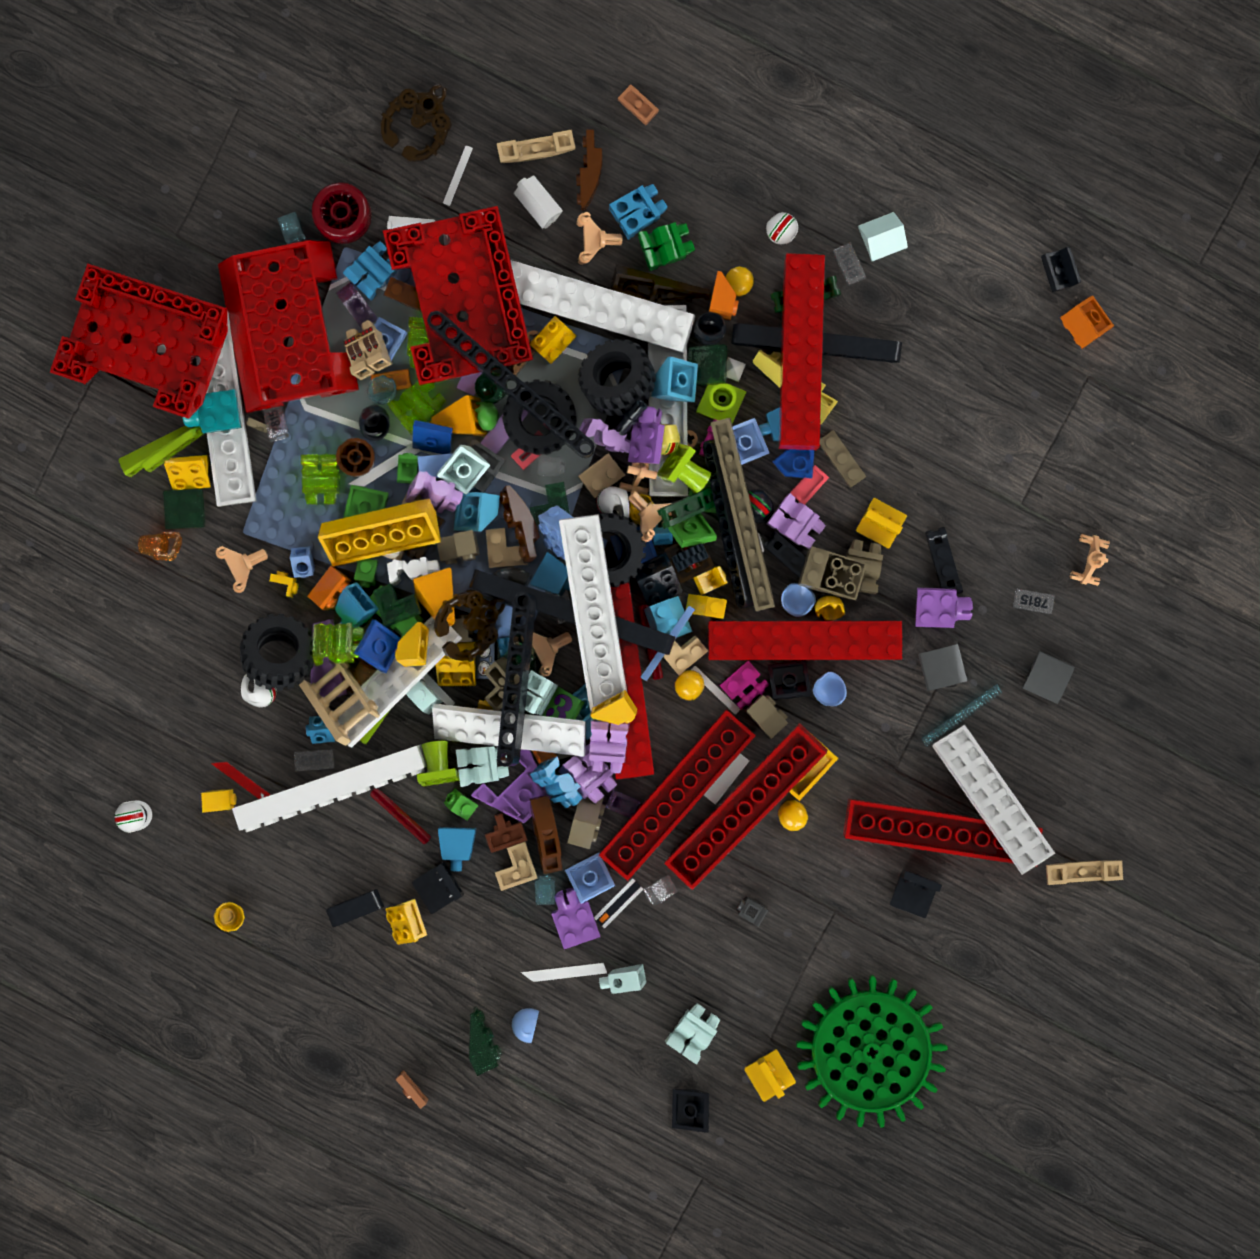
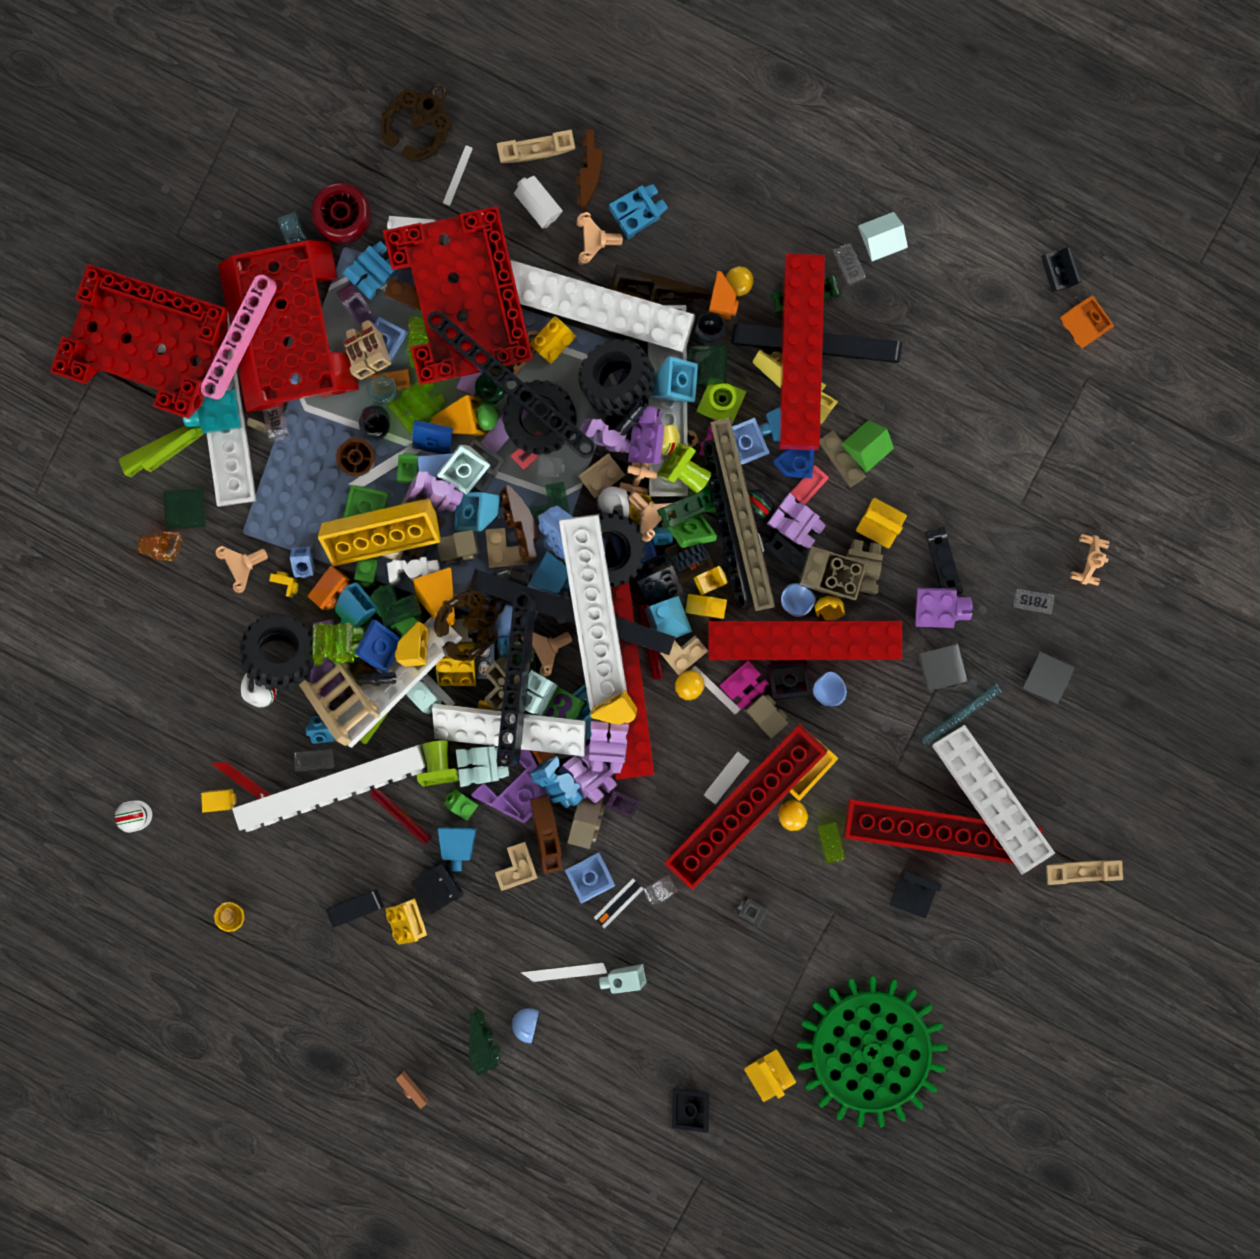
yellow bracket [164,455,211,490] -> none
clear neon green hips [301,454,340,505] -> none
copper hinge [485,813,528,853] -> none
clear light blue brick [535,876,556,905] -> none
medium lavender plate [551,888,600,949] -> none
red brick [599,709,756,881] -> none
nougat plate [618,84,659,125] -> none
green hips [638,222,695,271] -> none
light blue sticker [641,606,695,681] -> none
light aqua hips [665,1003,720,1065] -> none
white slope [721,357,746,382] -> none
white helmet [766,212,798,245] -> none
none -> bright pink beam [201,275,277,400]
none -> black pin [356,671,397,686]
none -> clear neon green plate [817,822,845,864]
none -> bright green slope [841,420,894,473]

